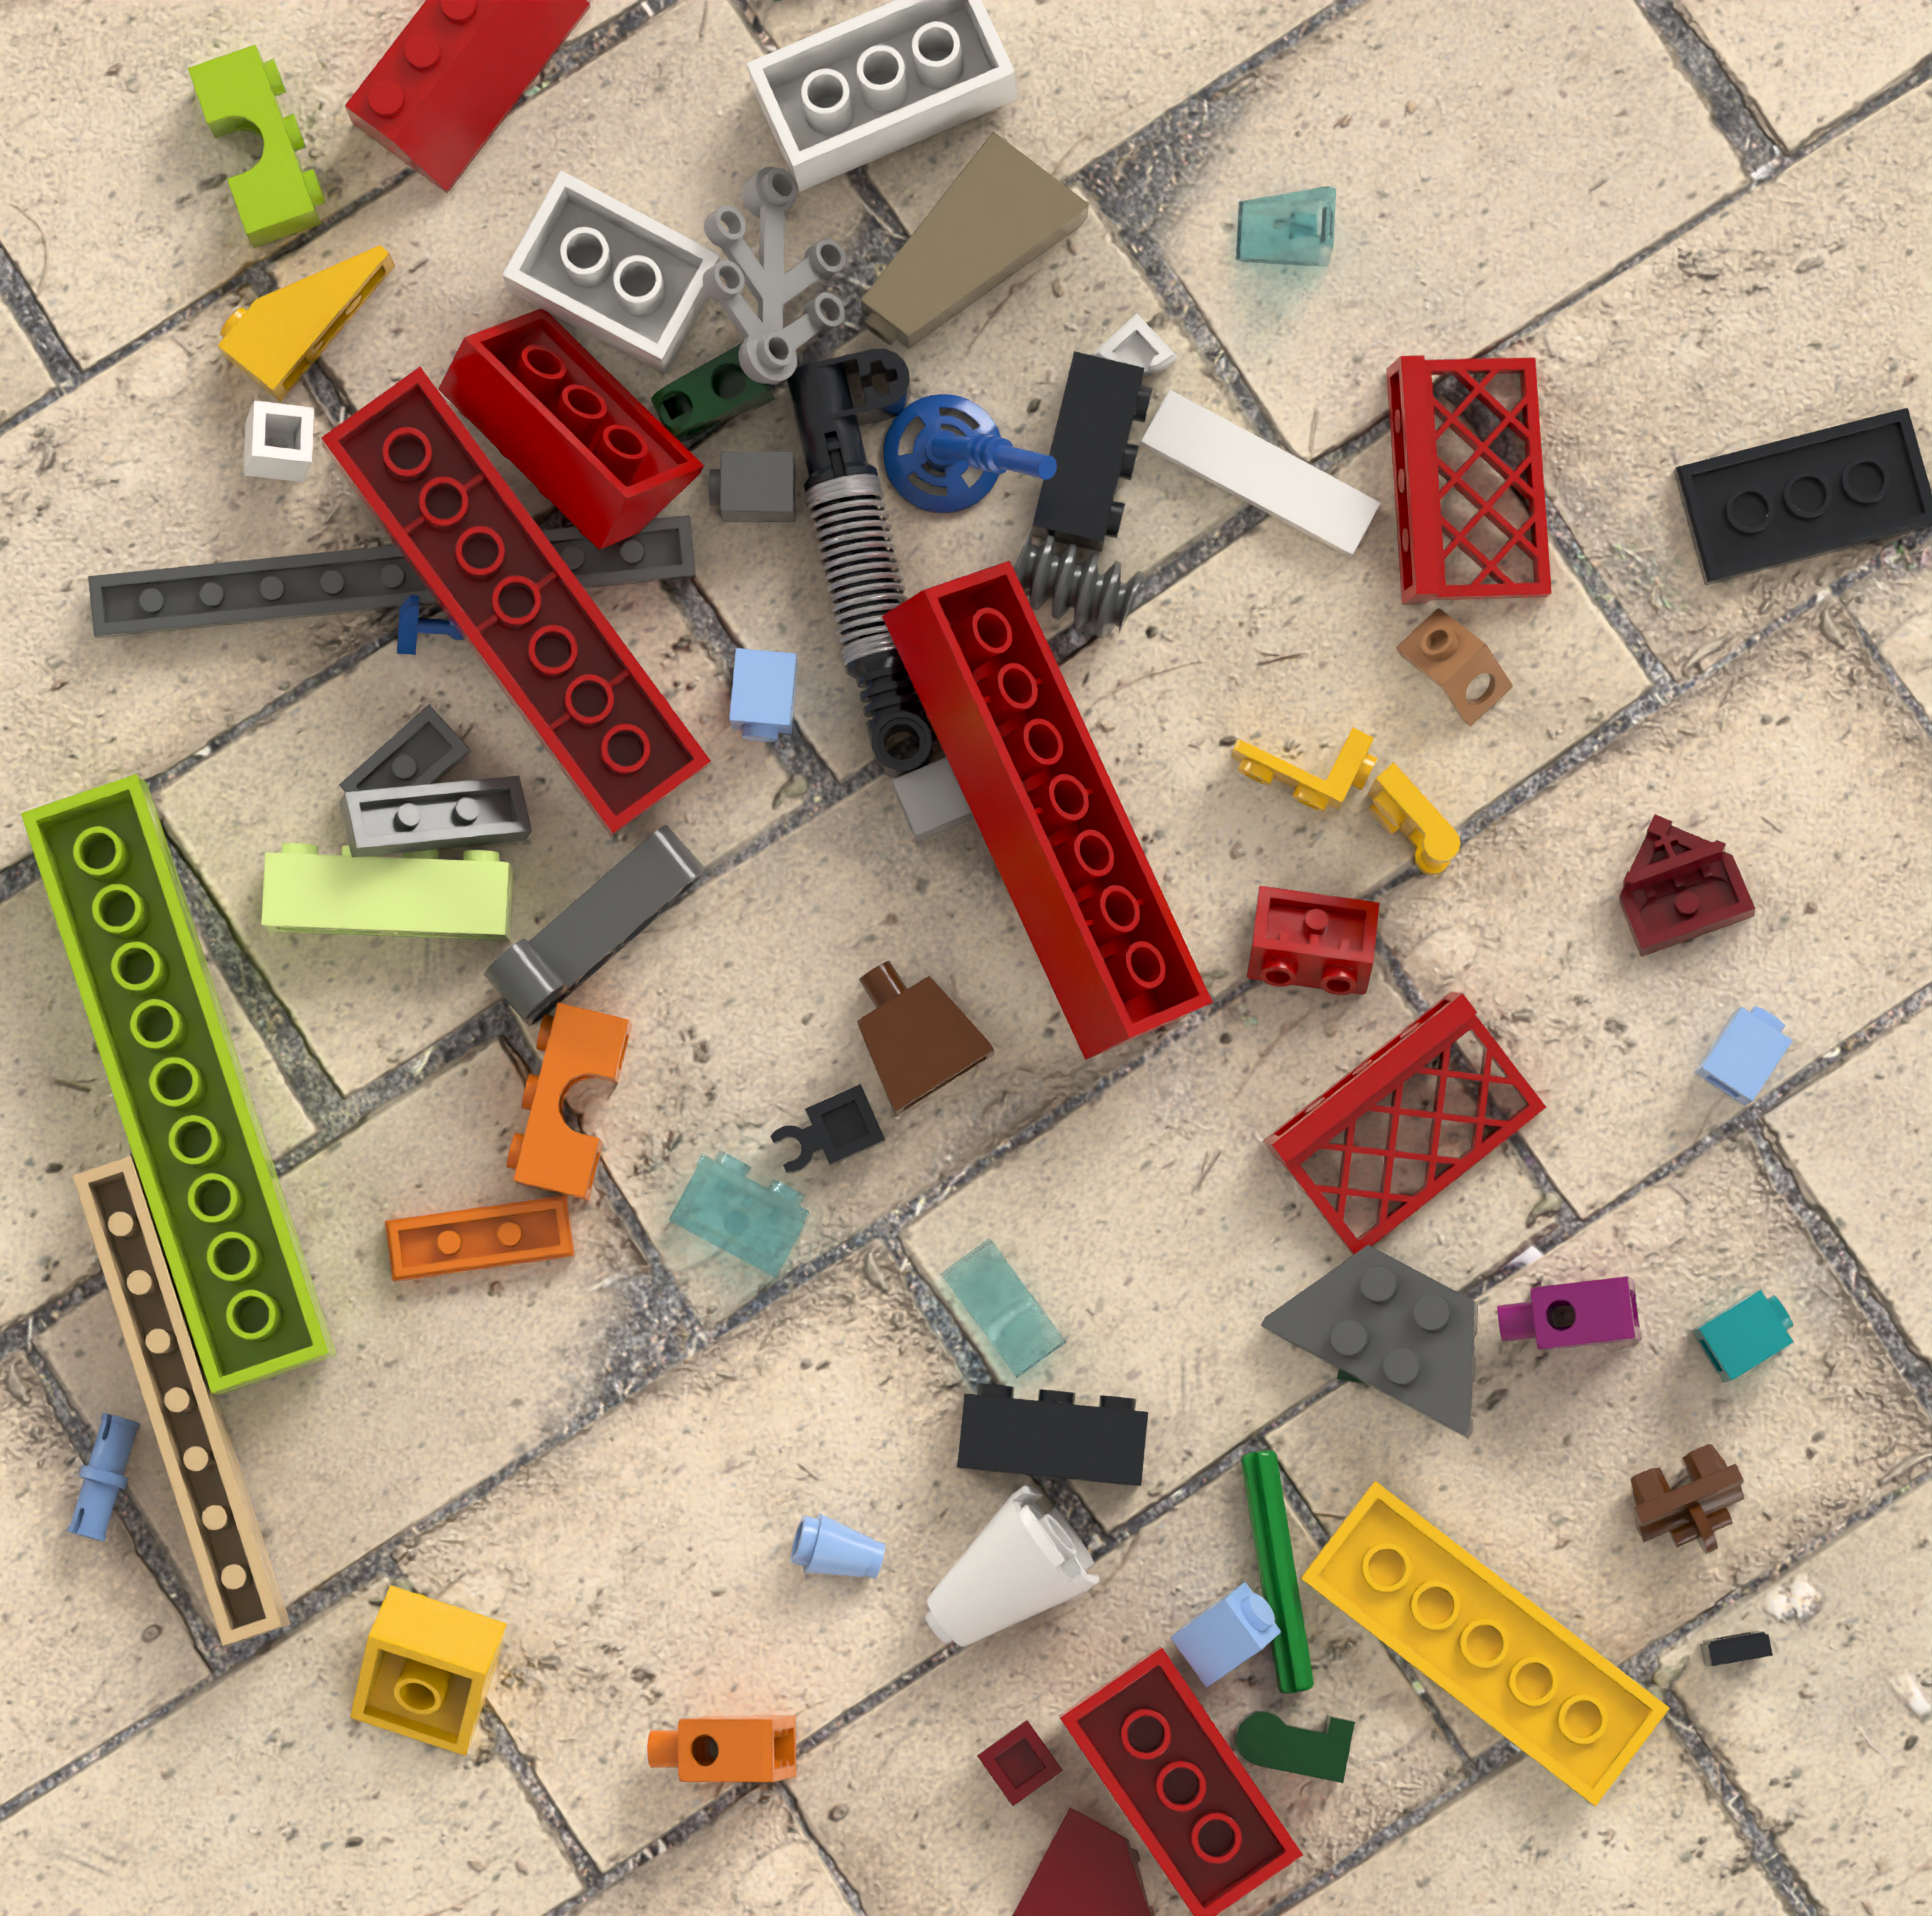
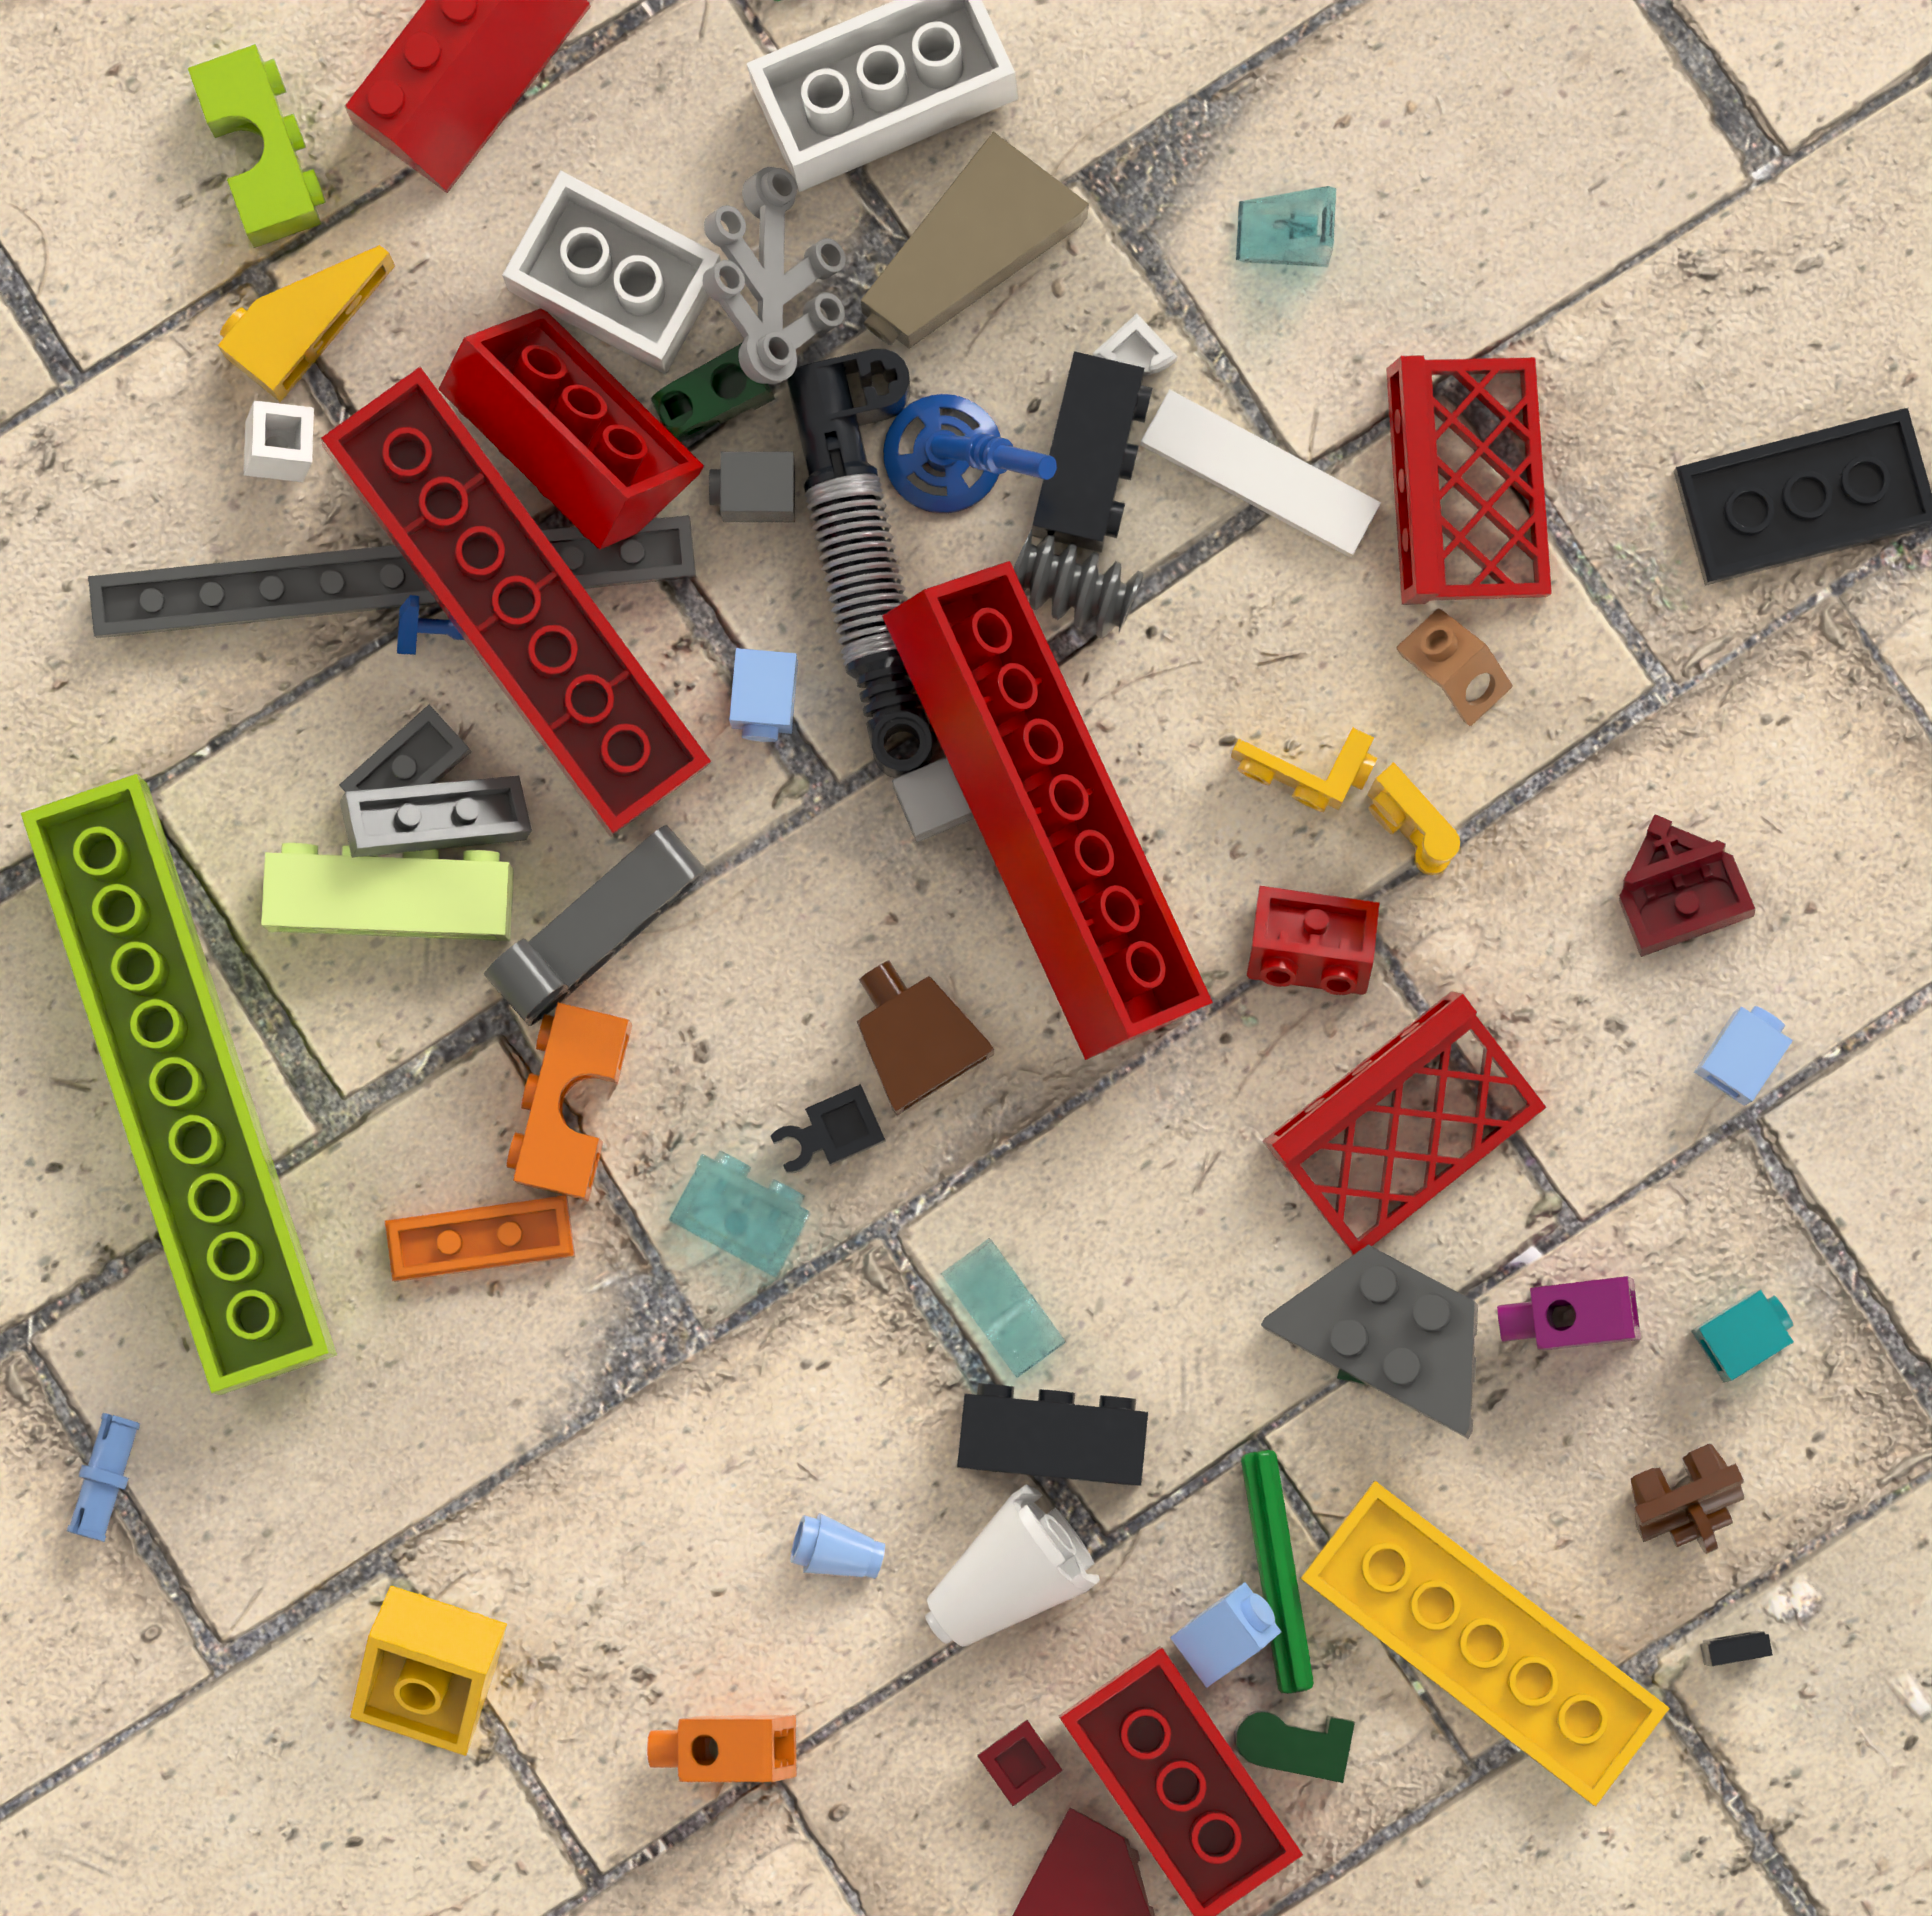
tan brick [72,1156,291,1646] -> none

